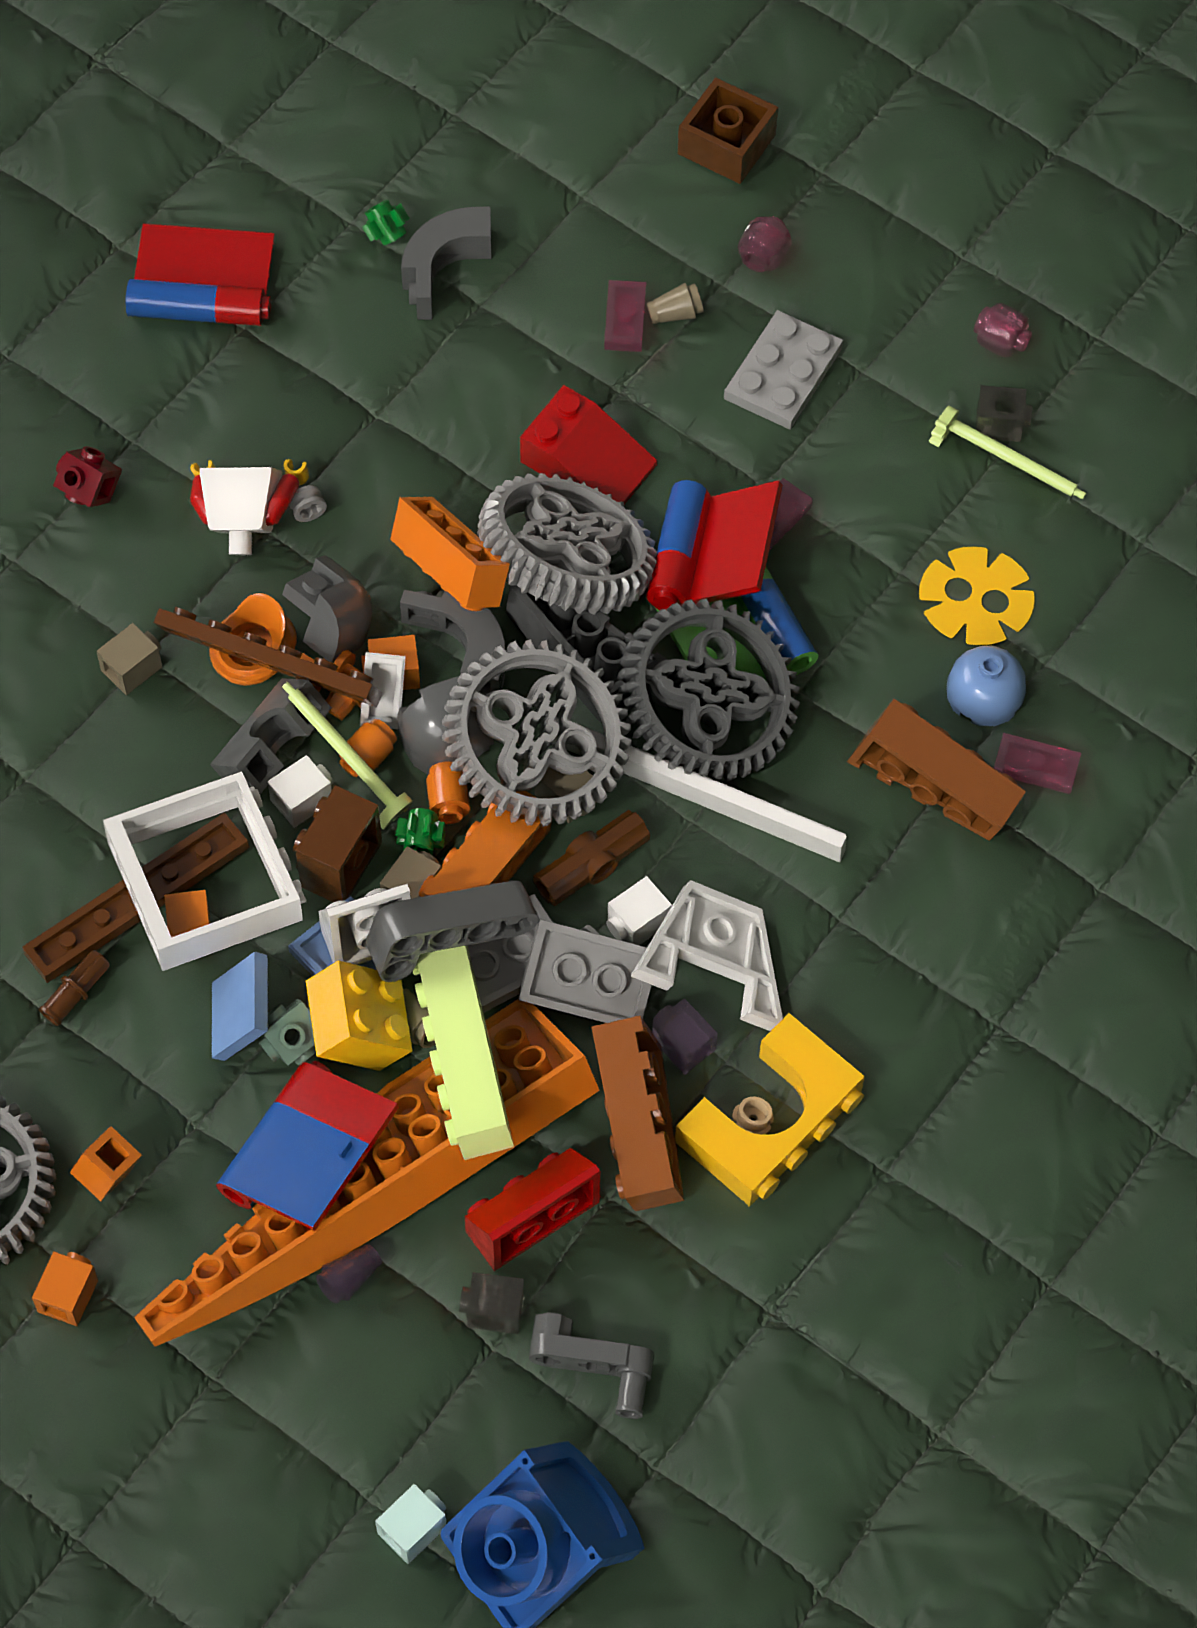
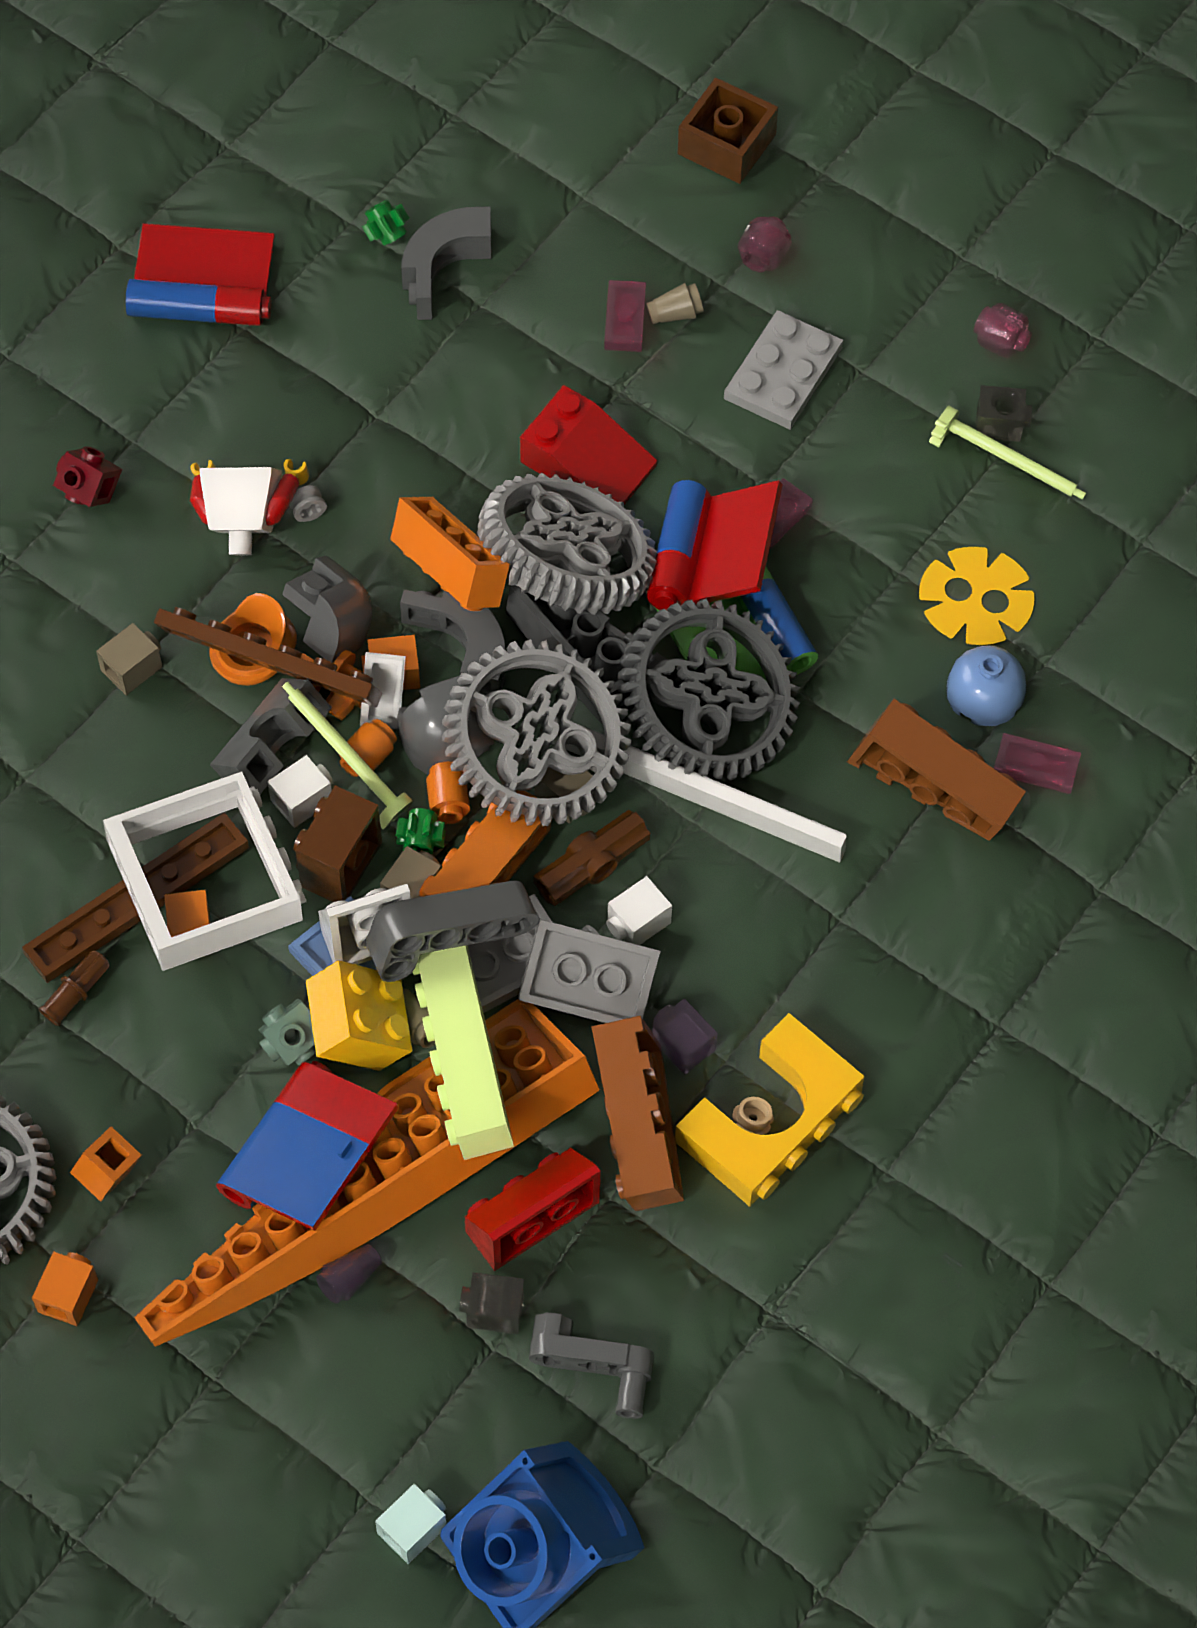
medium blue tile [212,952,268,1061] -> none
white wing [631,880,783,1031] -> none

